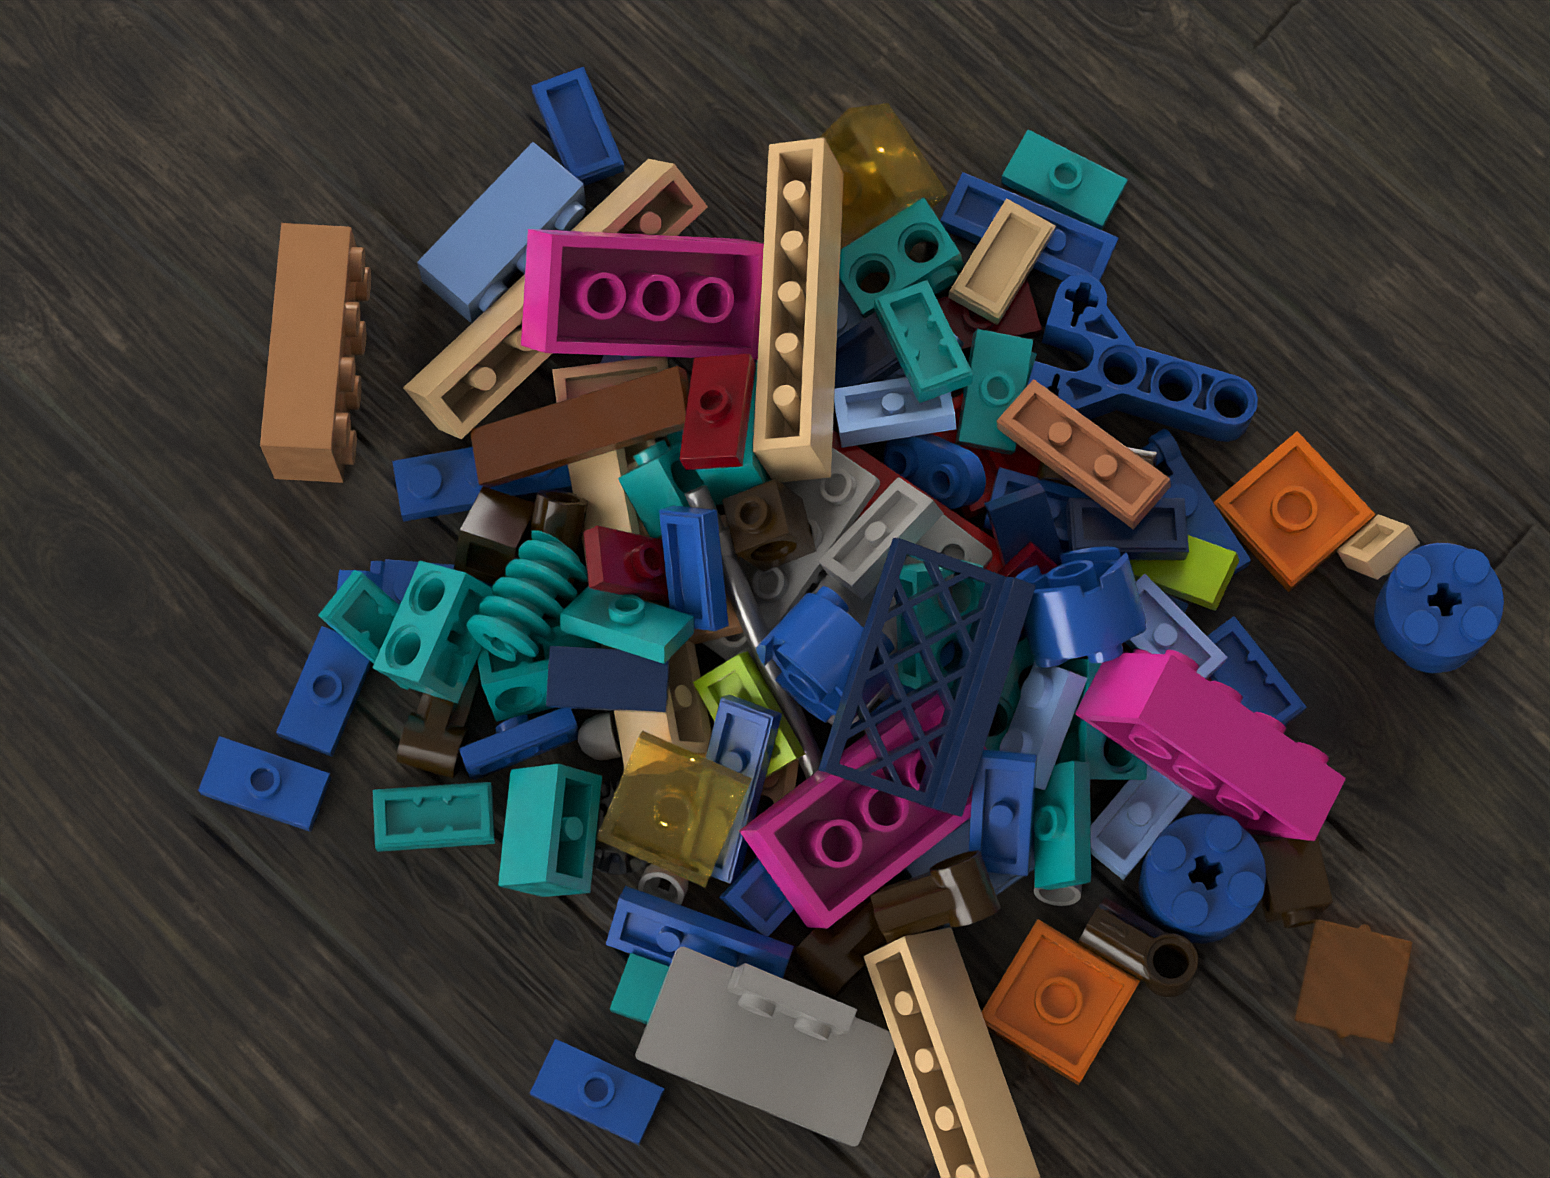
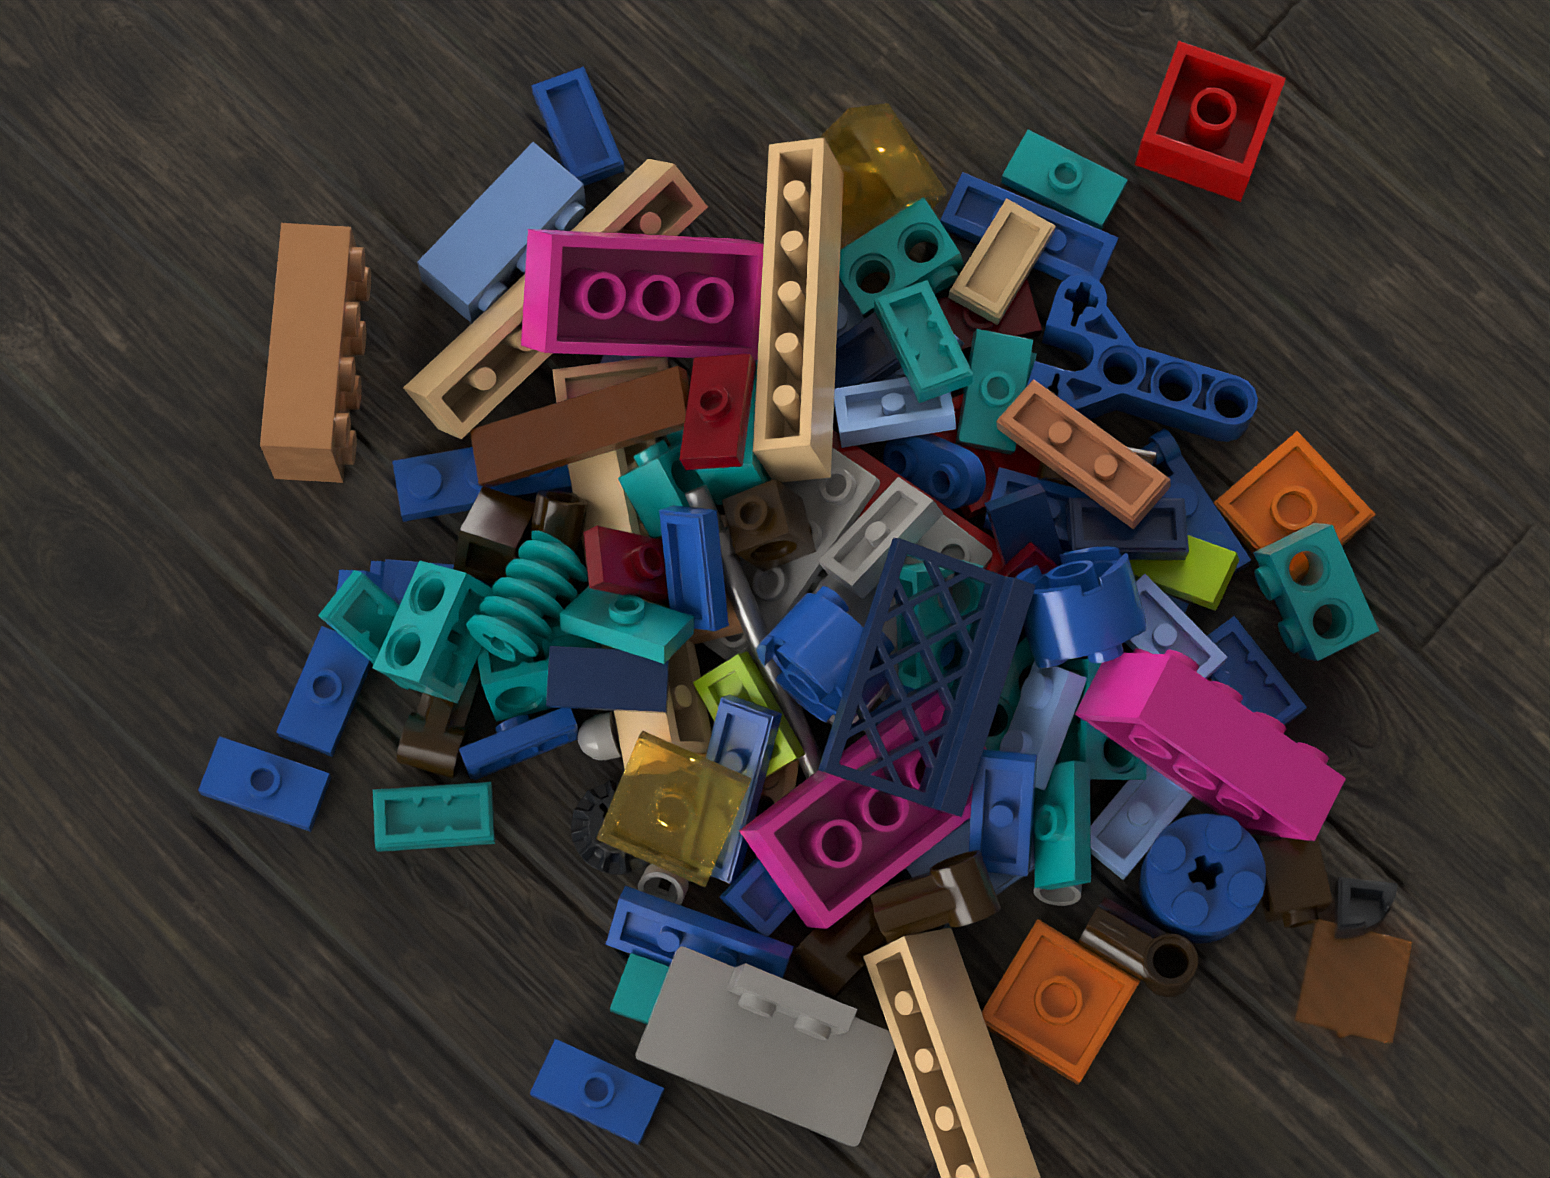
teal brick [498,764,602,897] -> none
tan plate [1336,514,1420,580] -> none
blue brick [1374,543,1504,673] -> none
none -> red brick [1135,41,1286,202]
none -> teal brick [1253,523,1379,661]
none -> black tile [1334,877,1398,939]

